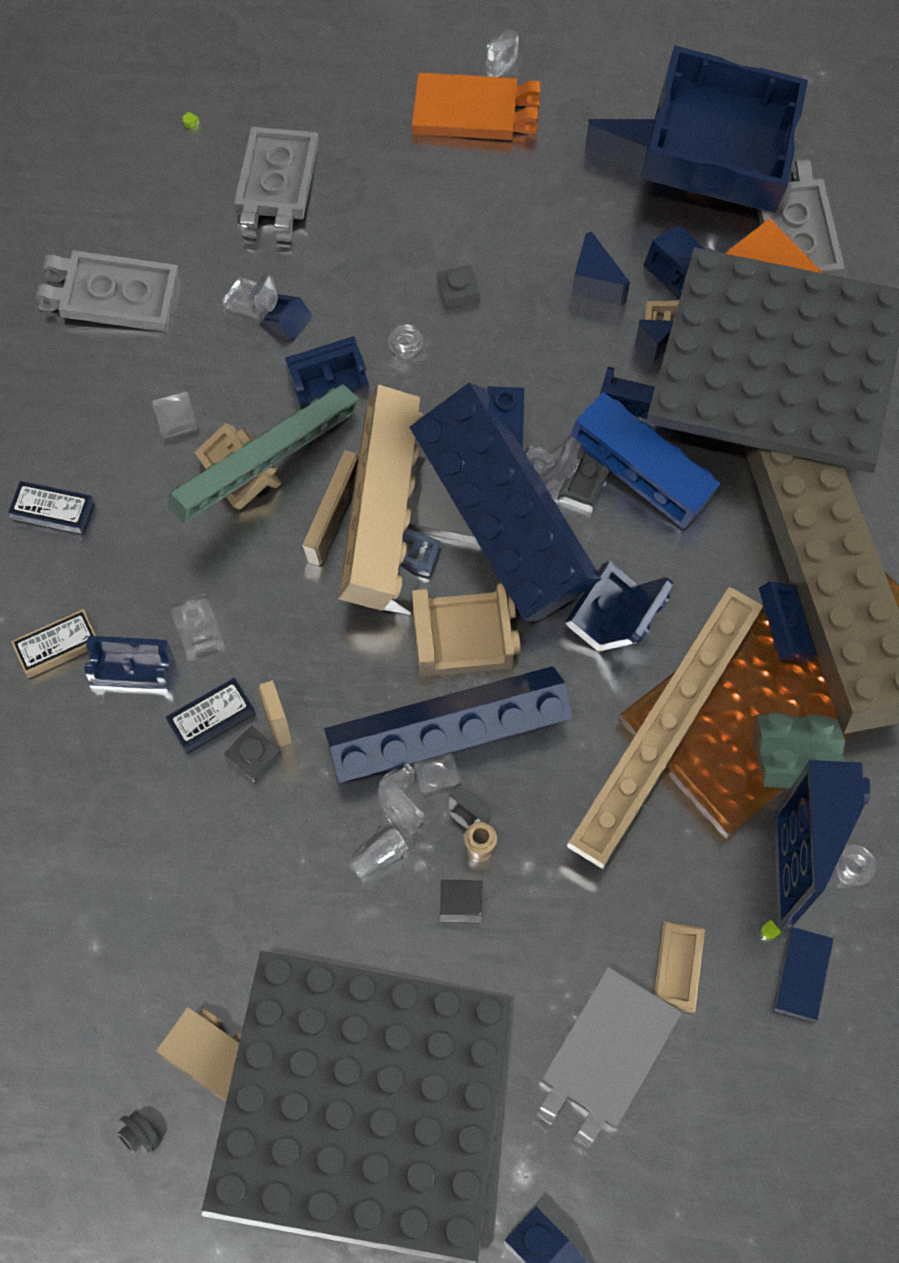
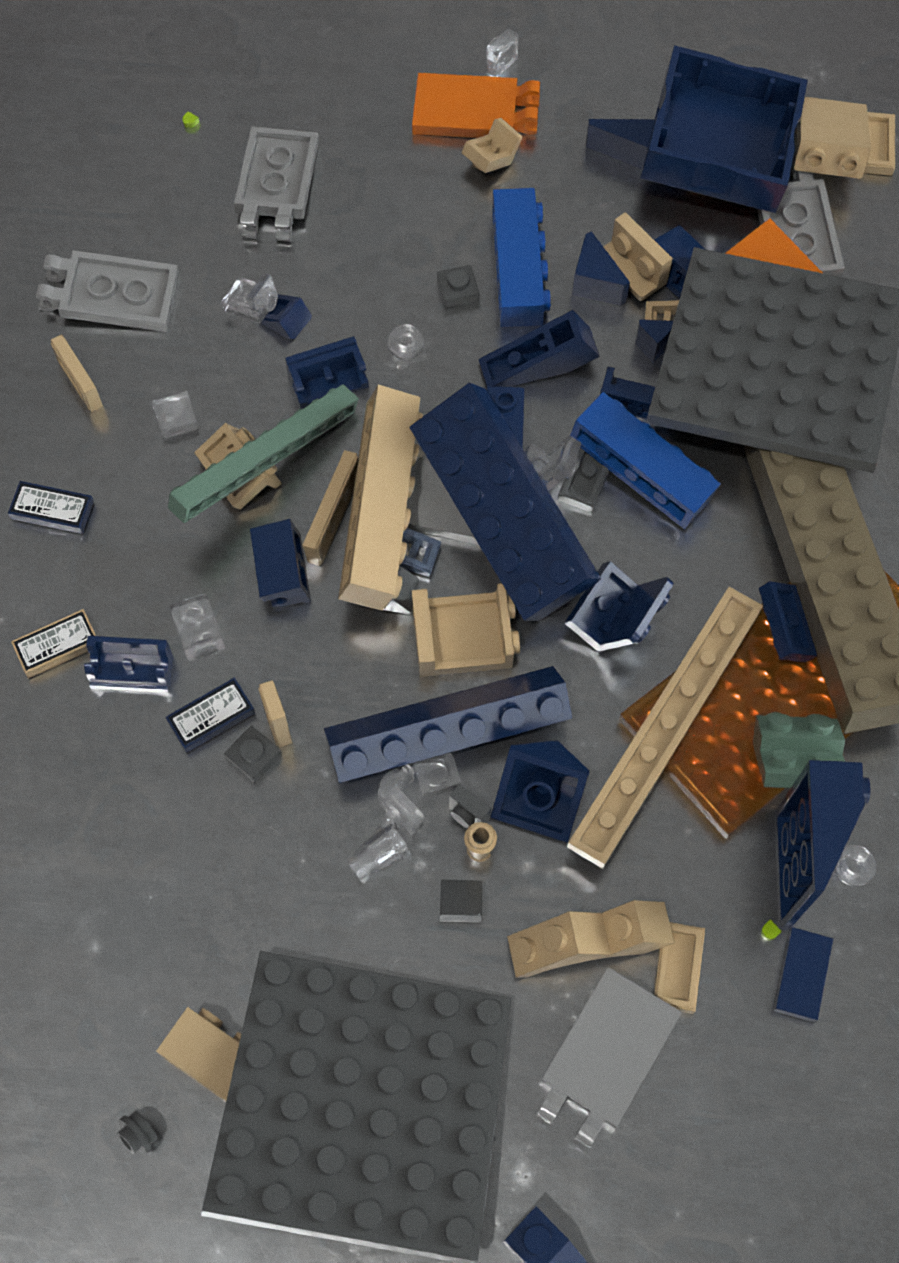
none -> tan tile [50,334,103,412]
none -> dark blue hinge [250,519,311,608]
none -> tan bracket [462,118,522,173]
none -> dark blue slope [478,310,600,387]
none -> dark blue slope [491,740,590,843]
none -> blue brick [492,188,551,327]
none -> tan arch [507,900,675,978]
none -> tan bracket [603,212,673,301]
none -> tan panel [794,97,871,179]
none -> tan tile [864,112,895,176]

